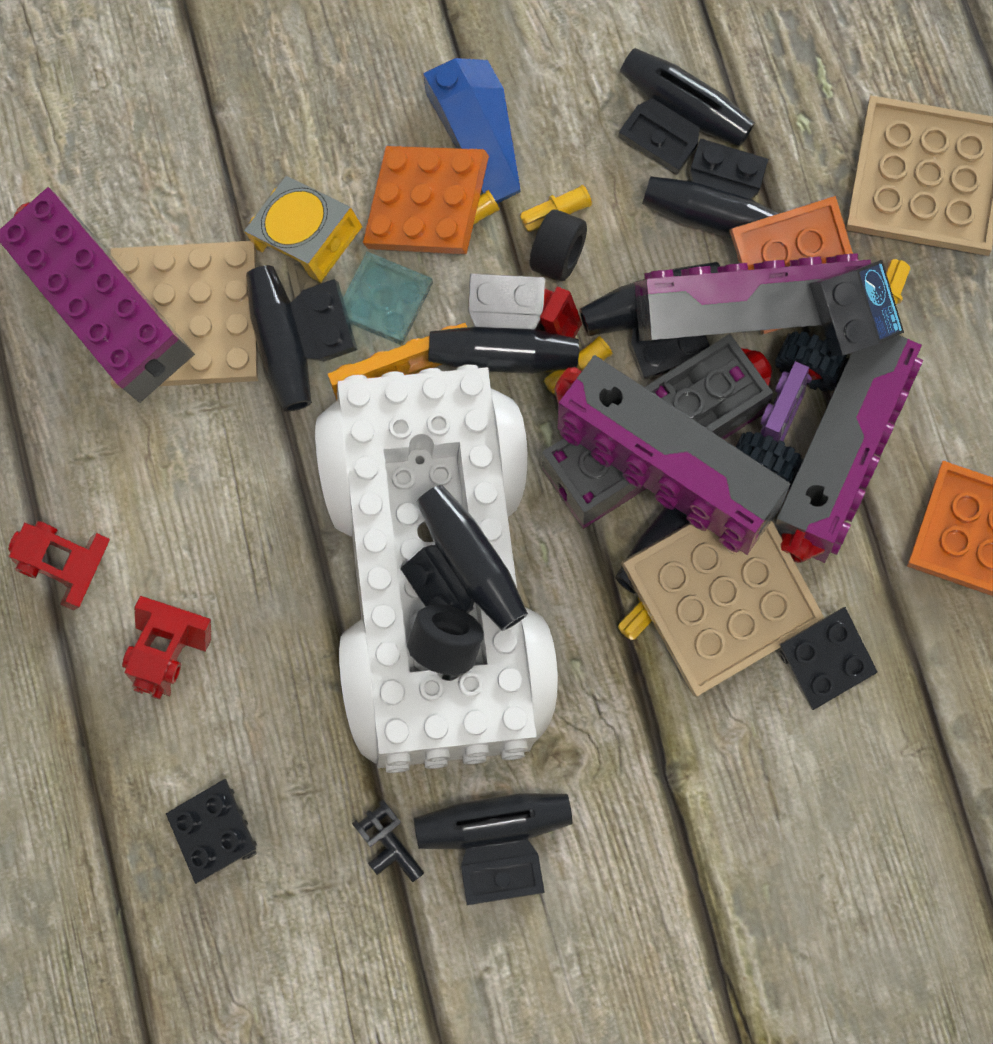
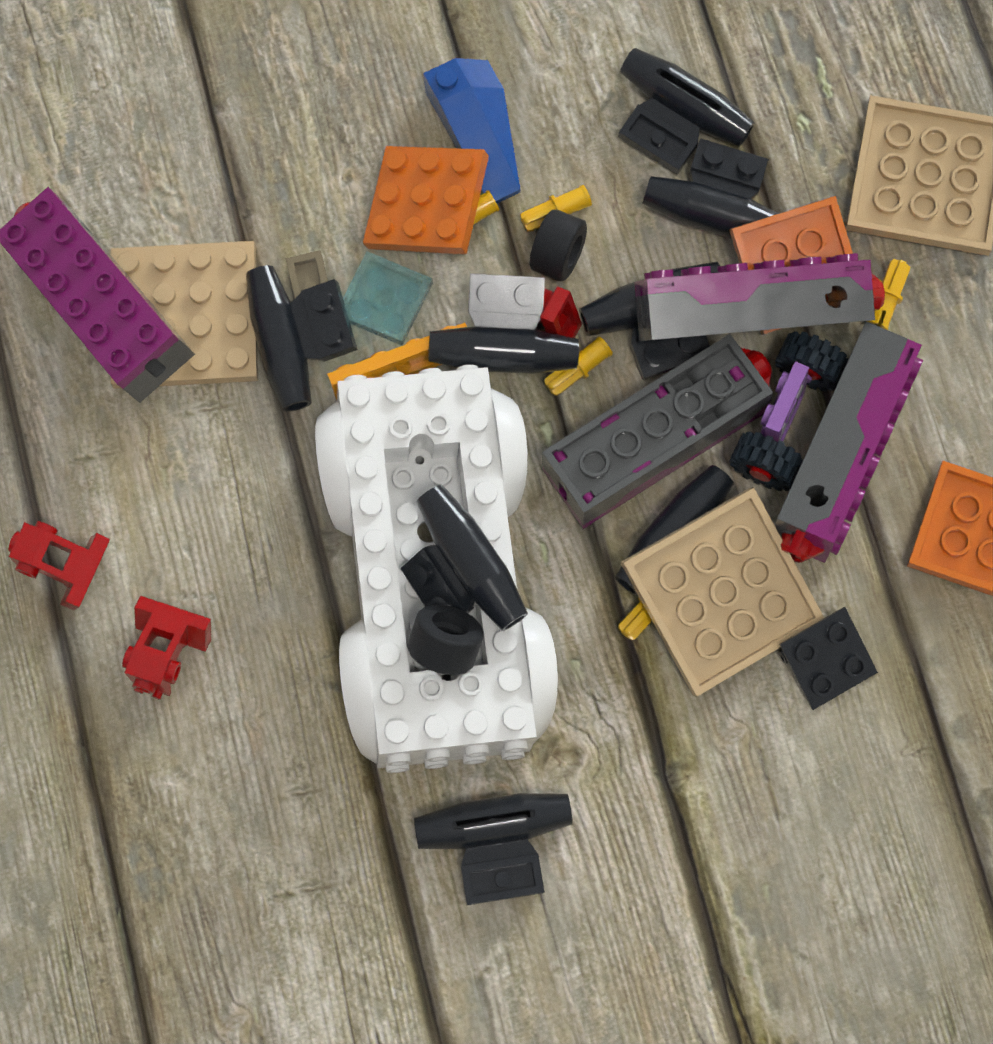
black hinge [166,779,257,884] -> none
yellow panel [244,176,363,283] -> none
black arm [352,799,425,882] -> none
piece [554,355,790,555] -> none
black slope [809,260,904,356] -> none

